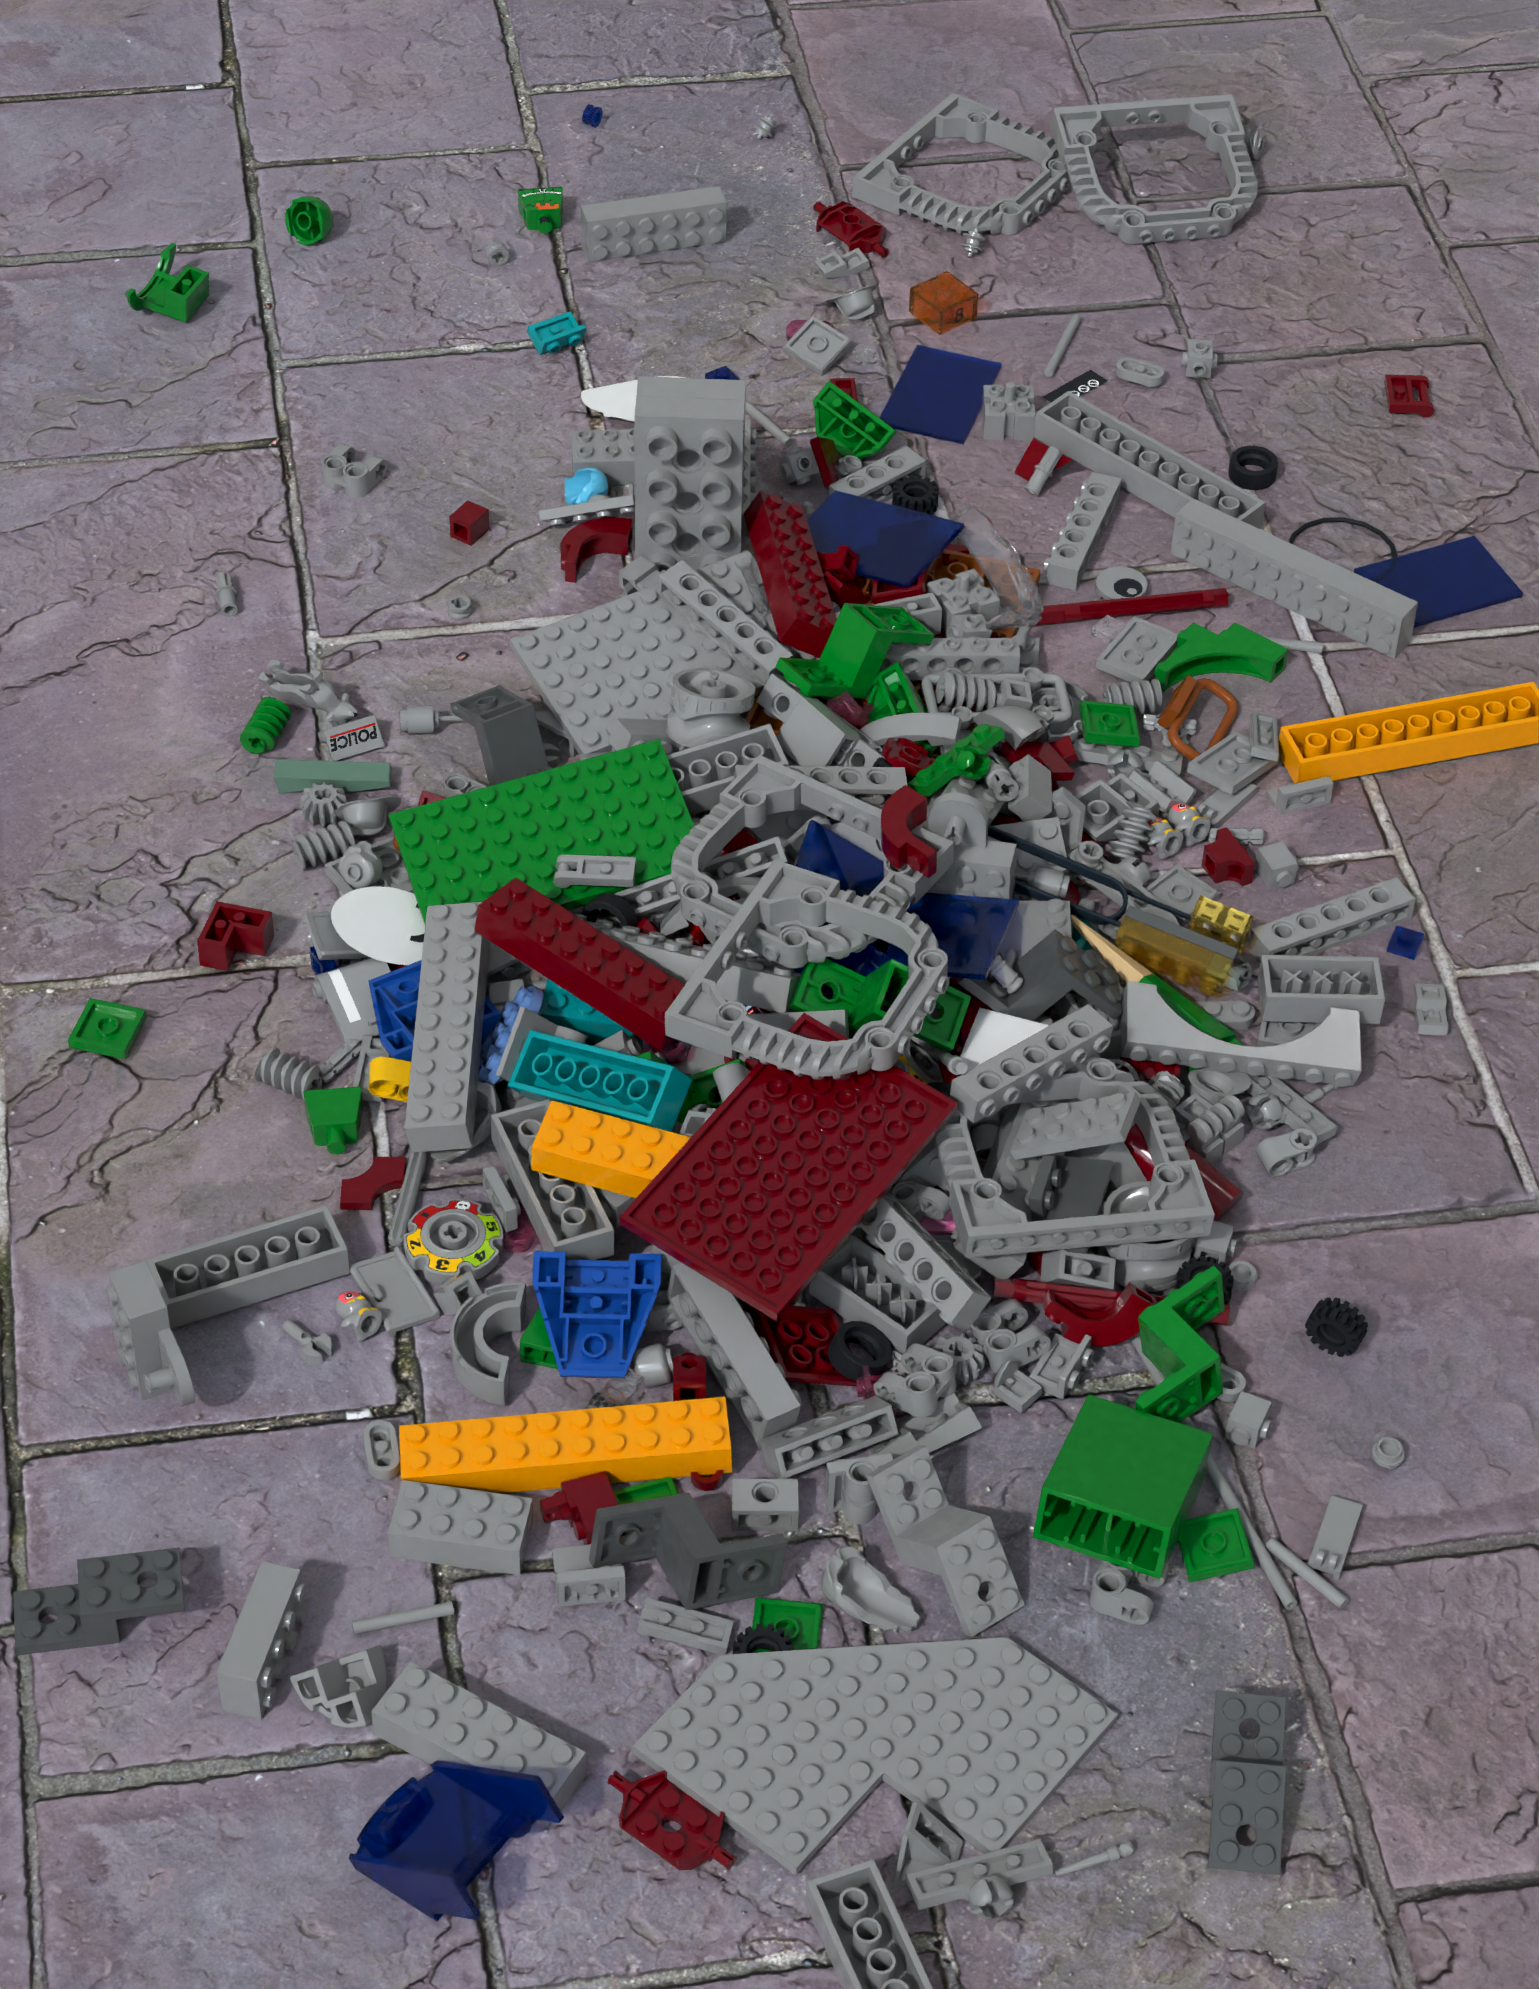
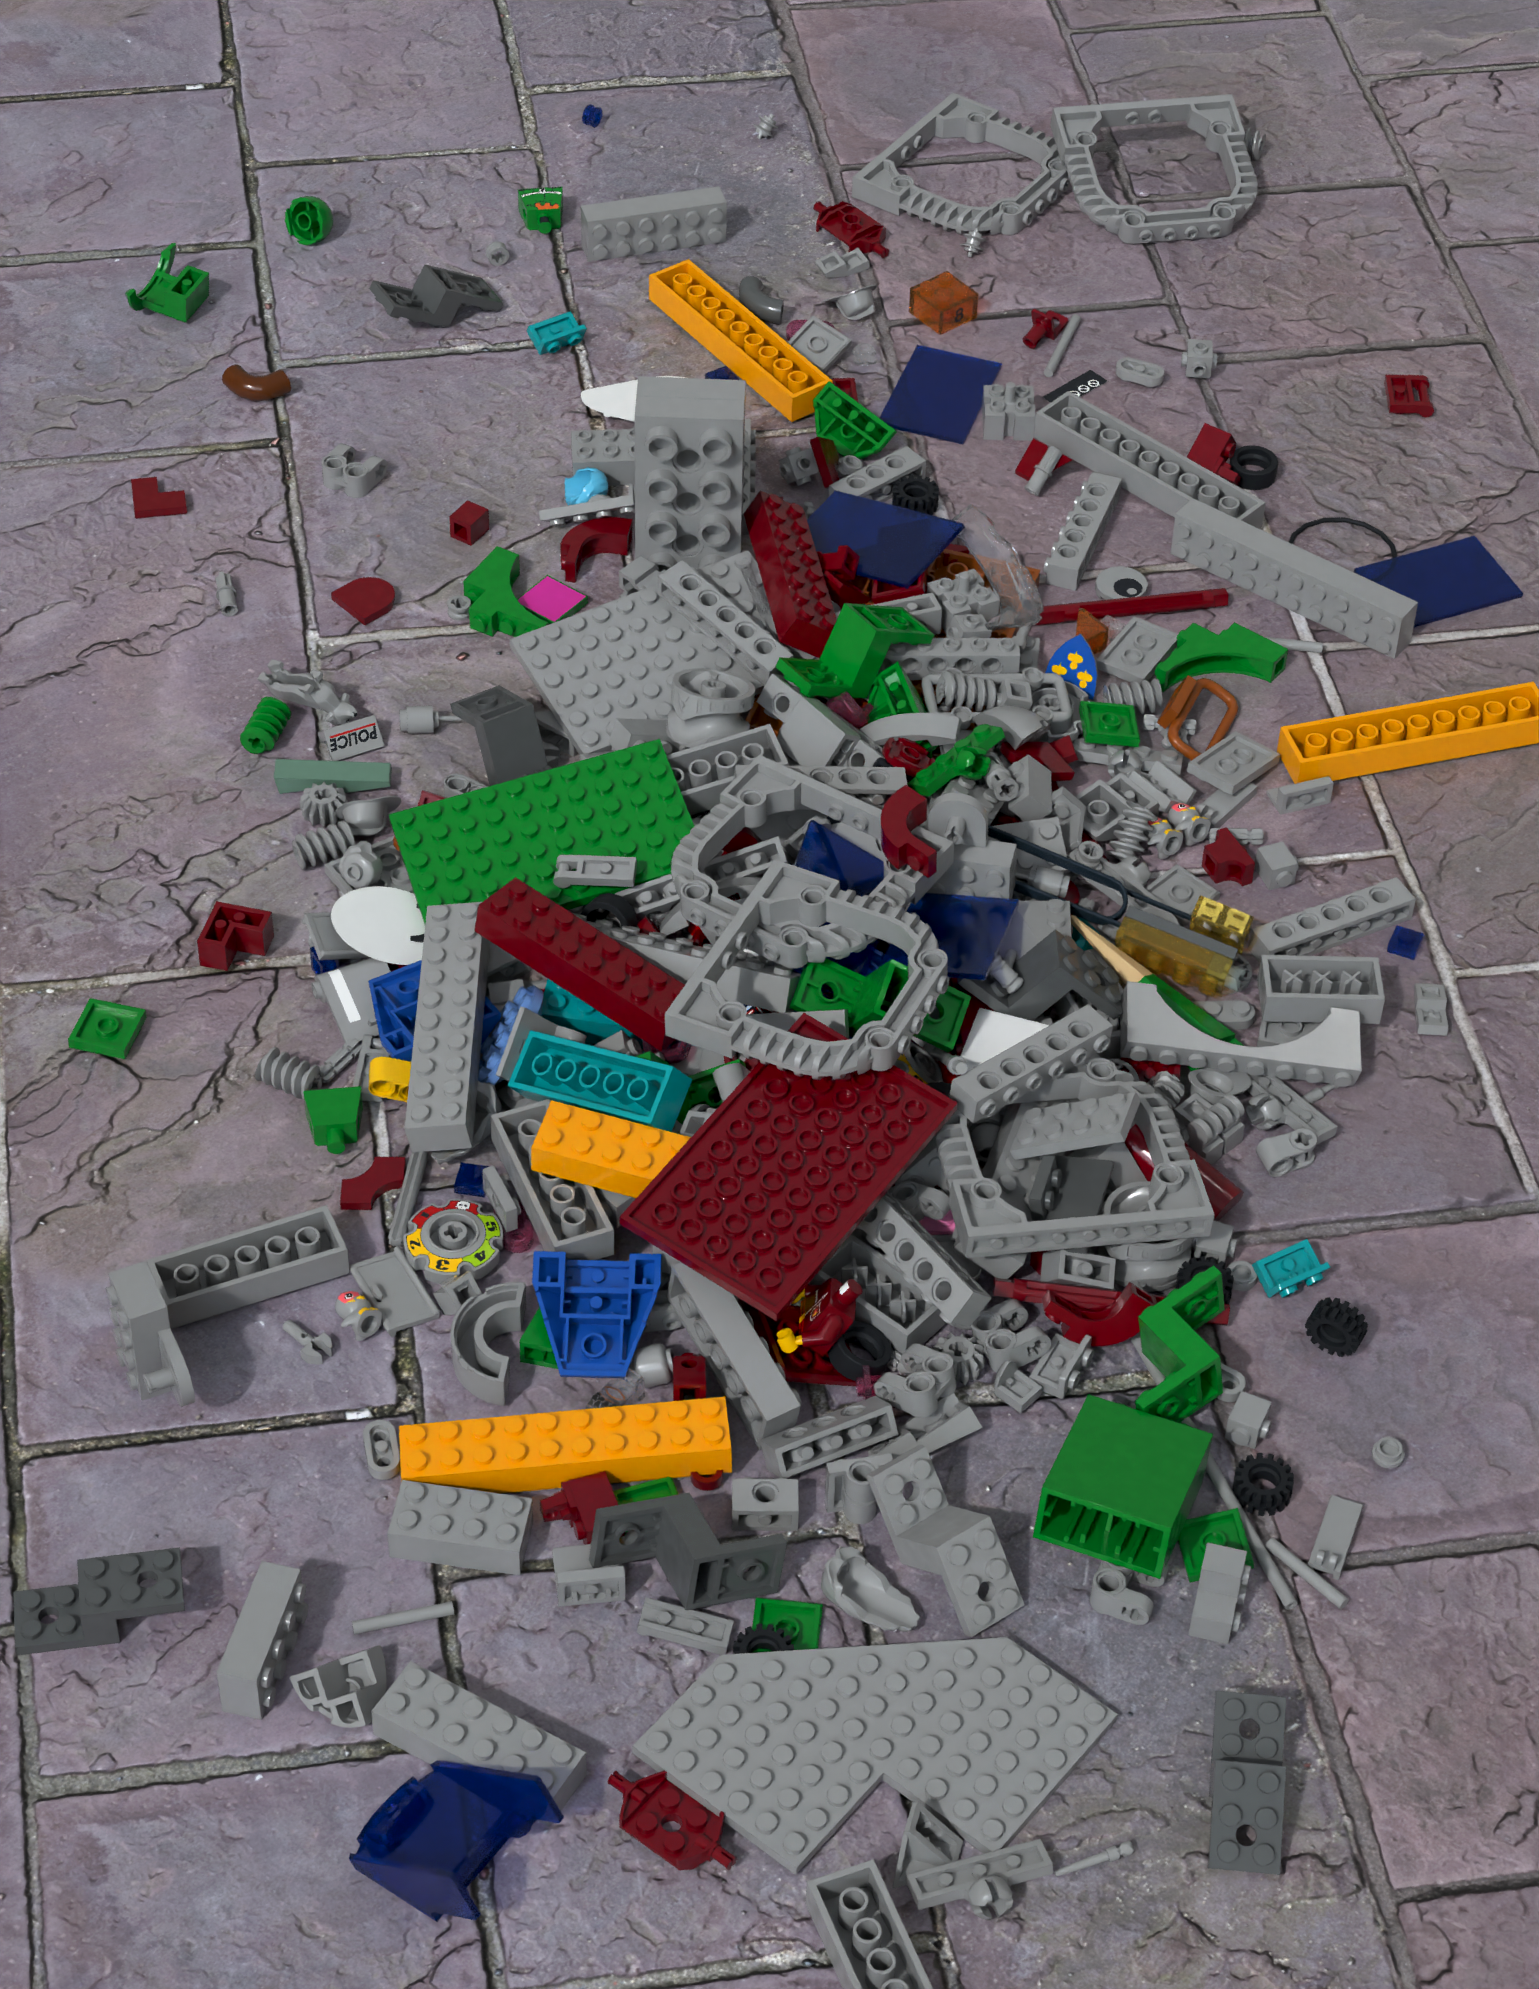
light grey bar [745,400,793,447] -> none
light grey tile [1249,712,1279,762] -> none
none -> dark red tile [131,477,187,518]
none -> reddish brown cylinder [222,364,291,401]
none -> dark red tile [331,577,395,625]
none -> dark grey bracket [369,264,504,328]
none -> clear blue plate [454,1162,489,1197]
none -> green arch [463,546,549,637]
none -> dark pink tile [517,575,588,624]
none -> light orange brick [649,259,833,422]
none -> dark grey cylinder [739,276,784,324]
none -> dark red torso [776,1278,863,1356]
none -> dark red bracket [1022,309,1069,349]
none -> blue shield [1045,634,1098,700]
none -> clear orange slope [1076,608,1109,655]
none -> dark red hinge [1186,423,1241,486]
none -> light grey brick [1188,1542,1251,1644]
none -> black tyre [1232,1453,1294,1516]
none -> teal bracket [1252,1239,1331,1298]

